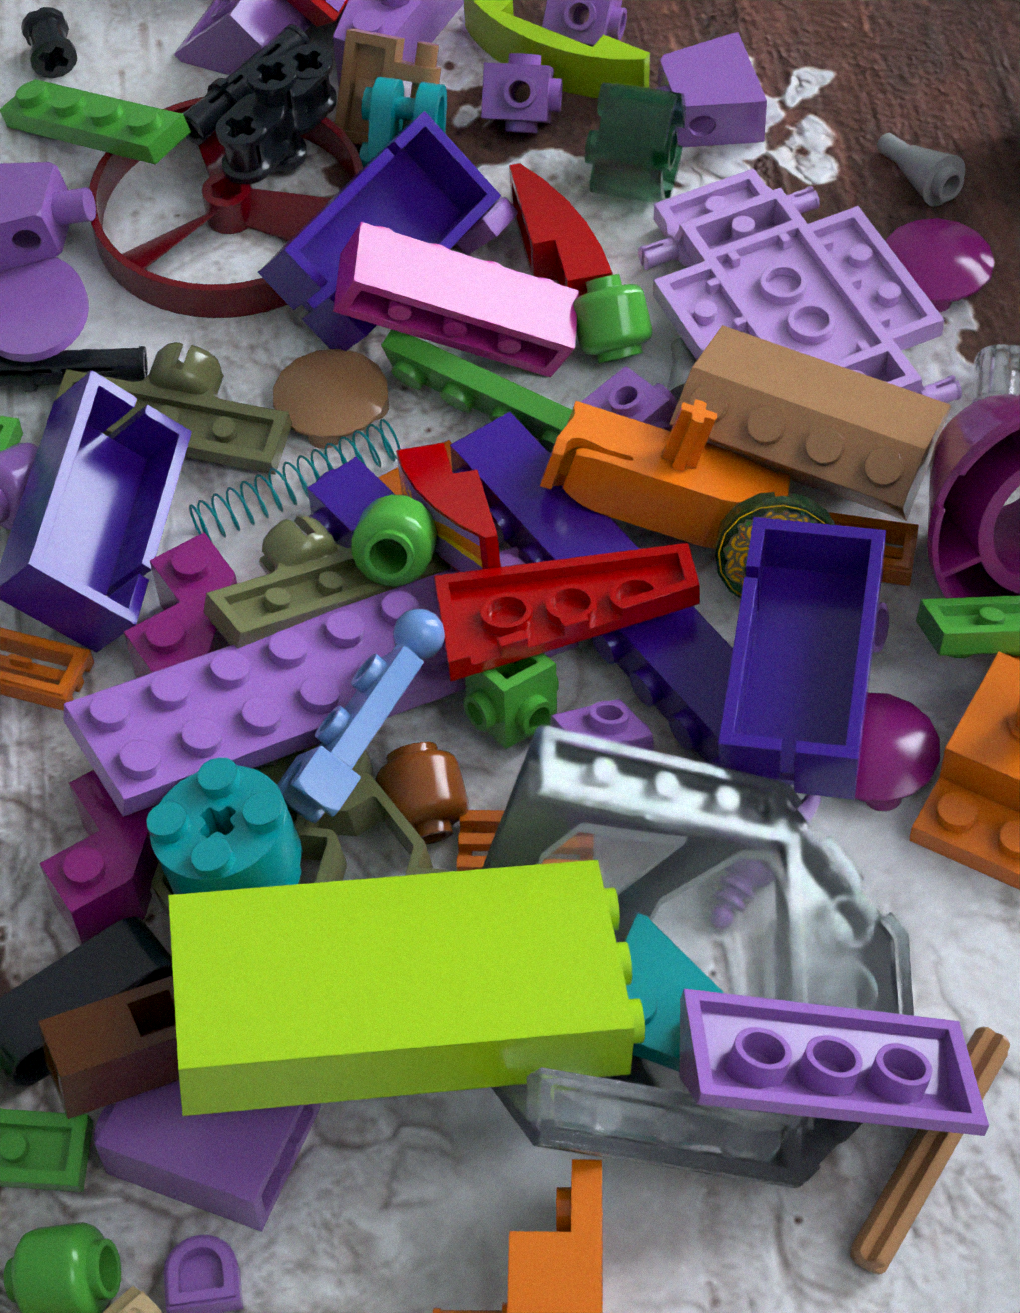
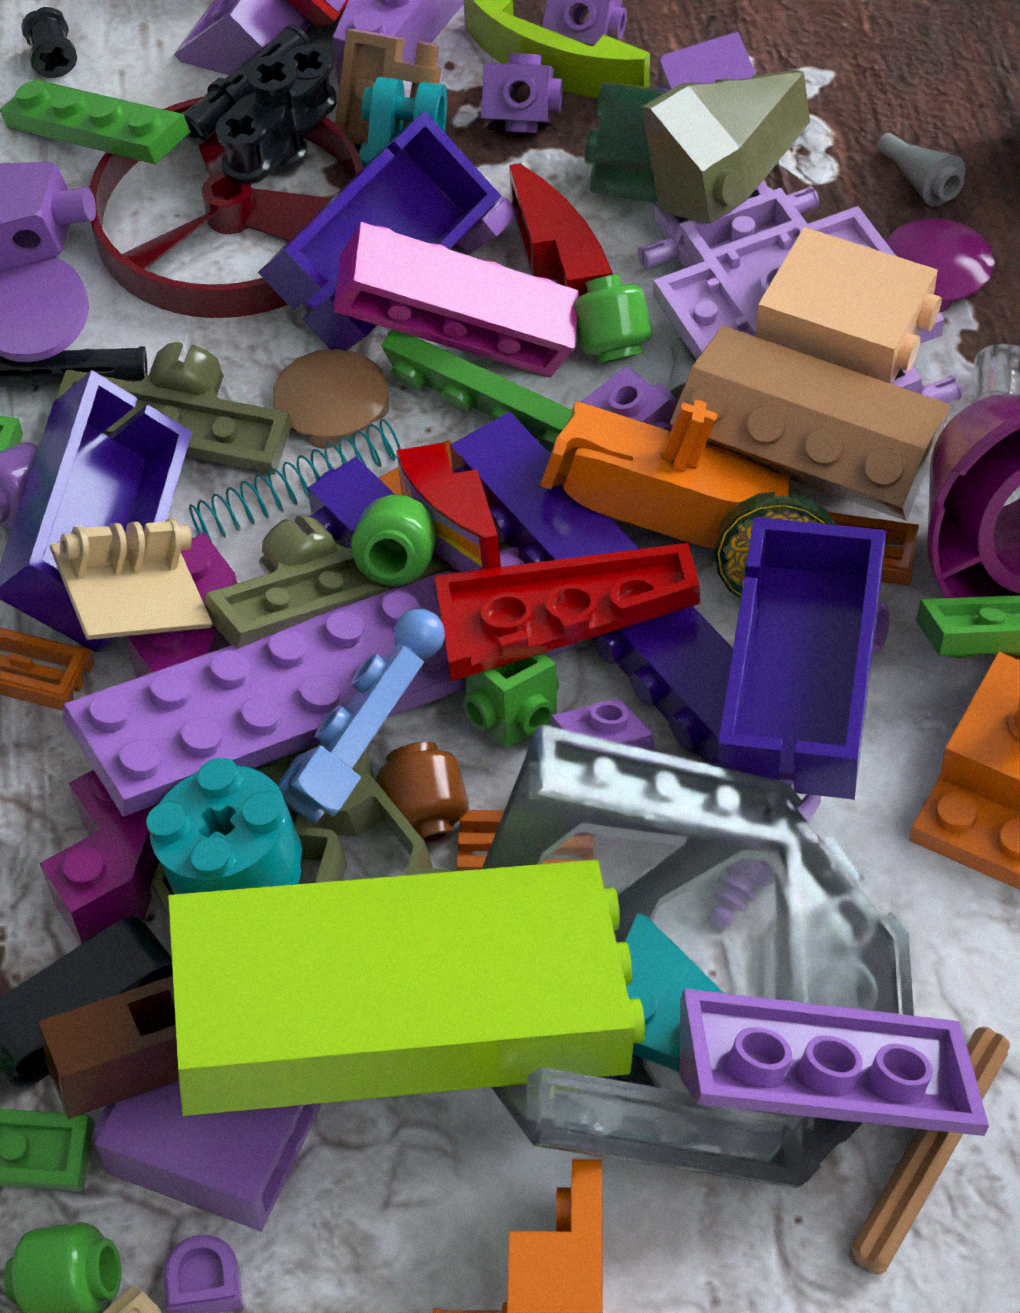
magenta dish [855,692,940,812] -> none
none -> tan hinge [50,519,212,640]
none -> olive wedge [642,70,810,224]
none -> light nougat brick [755,227,942,384]

